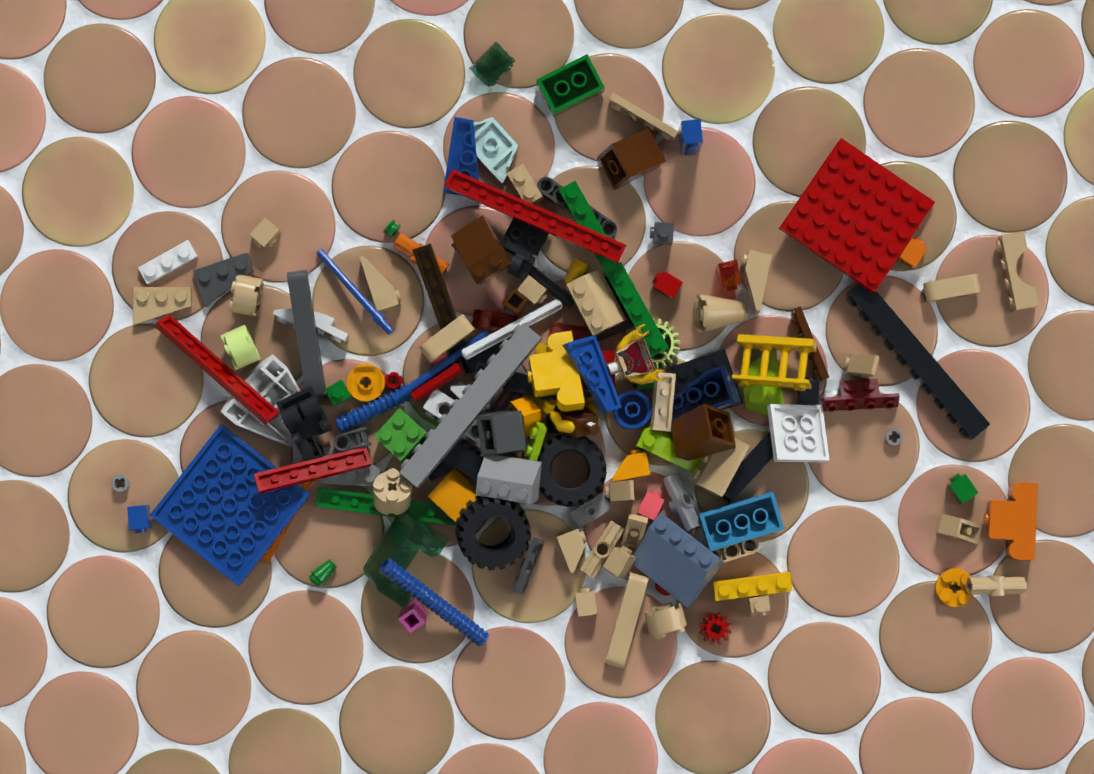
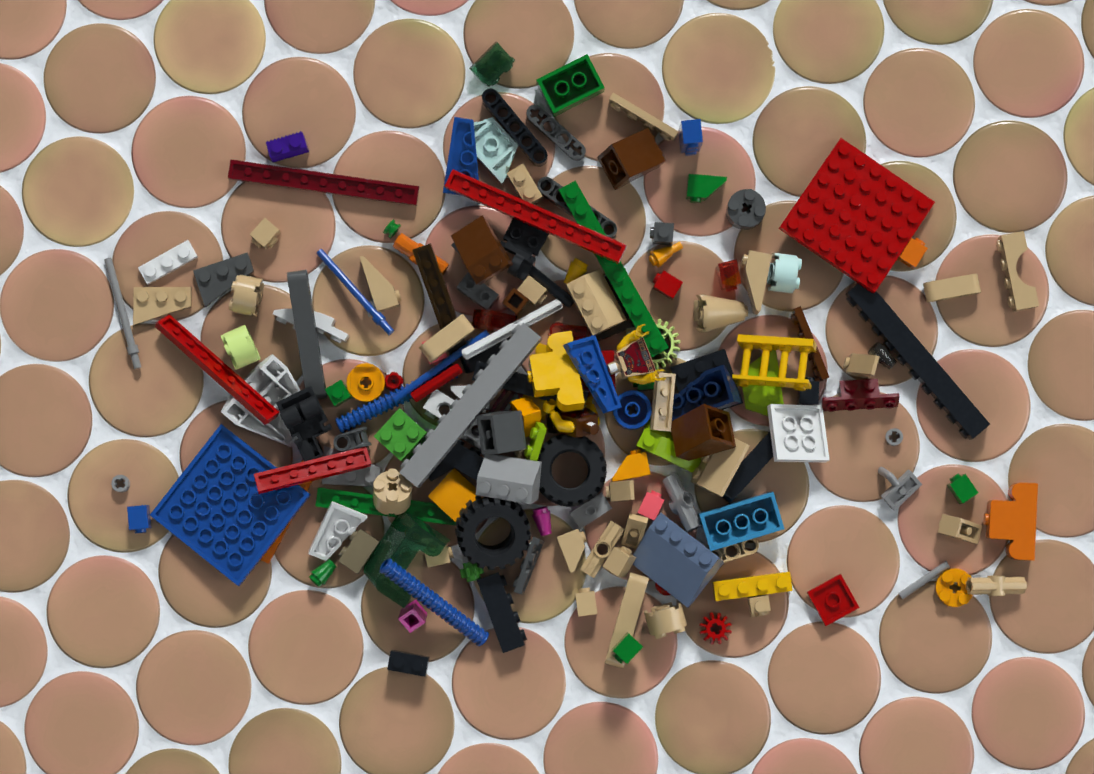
none -> light grey bar [104,258,141,369]
none -> dark red plate [228,159,420,206]
none -> dark purple brick [266,131,309,163]
none -> white wing [308,501,367,561]
none -> dark tan brick [338,529,380,574]
none -> black brick [387,650,430,677]
none -> tan brick [424,544,454,568]
none -> dark grey brick [457,272,499,312]
none -> bright green gear [460,562,484,582]
none -> black brick [477,572,527,653]
none -> black beam [482,88,548,167]
none -> dark grey beam [526,105,586,161]
none -> dark pink cone [532,506,552,536]
none -> green brick [612,632,643,664]
none -> light orange cone [649,242,683,268]
none -> green slope [686,174,727,203]
none -> dark grey brick [726,189,766,230]
none -> light aqua brick [767,253,802,293]
none -> red plate [807,574,860,626]
none -> clear smoke cone [868,342,897,370]
none -> light grey plate [878,467,922,511]
none -> light grey bar [898,561,950,600]

